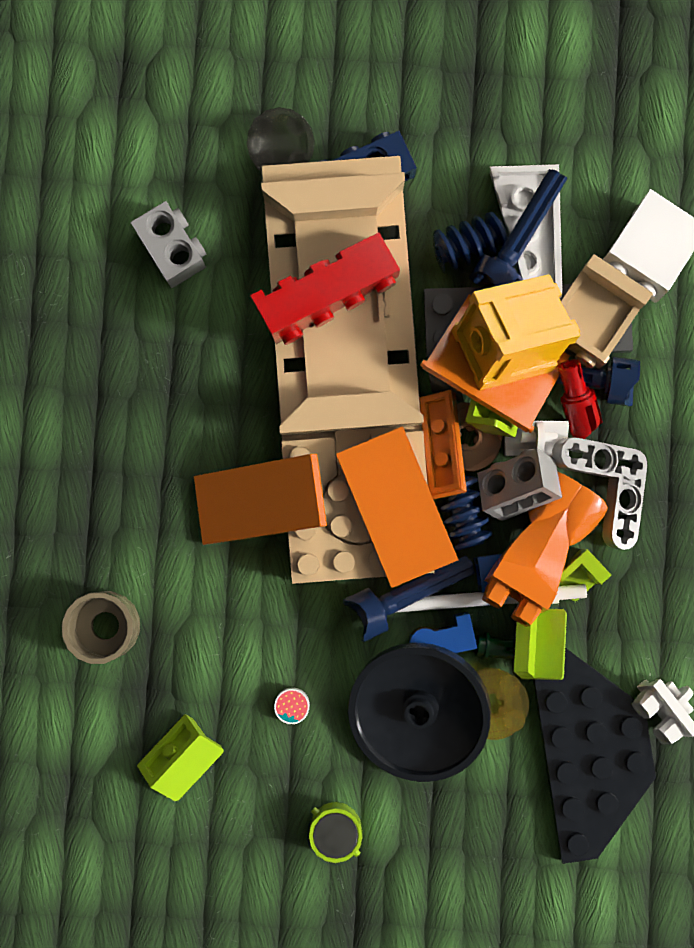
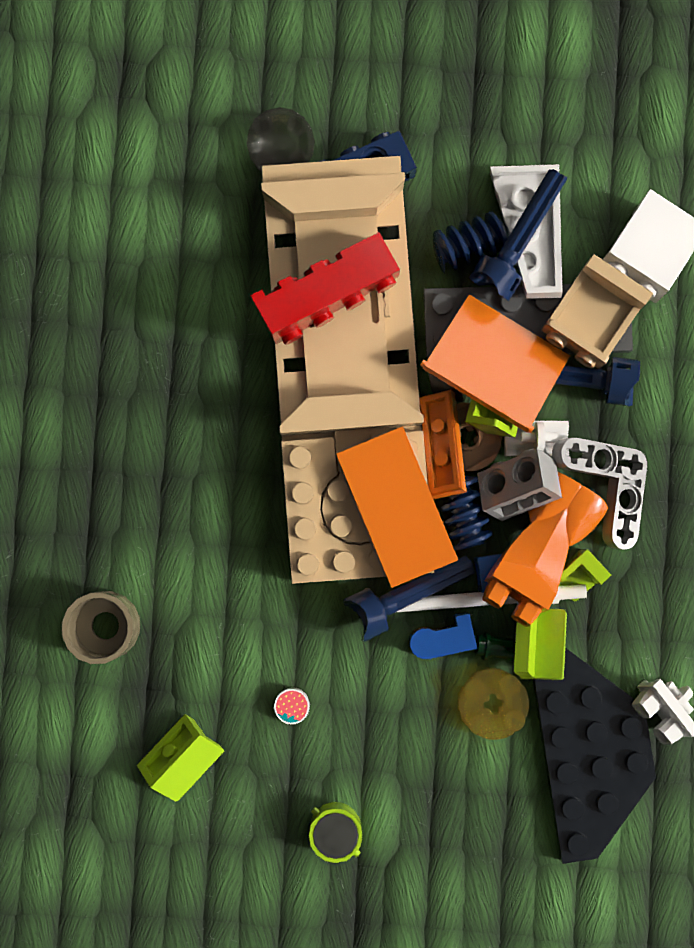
light grey brick [130,201,207,288] -> none
orange tile [194,454,327,545] -> none
black dish [348,643,491,782] -> none
yellow container [451,274,581,391] -> none
red arm [558,359,603,439] -> none

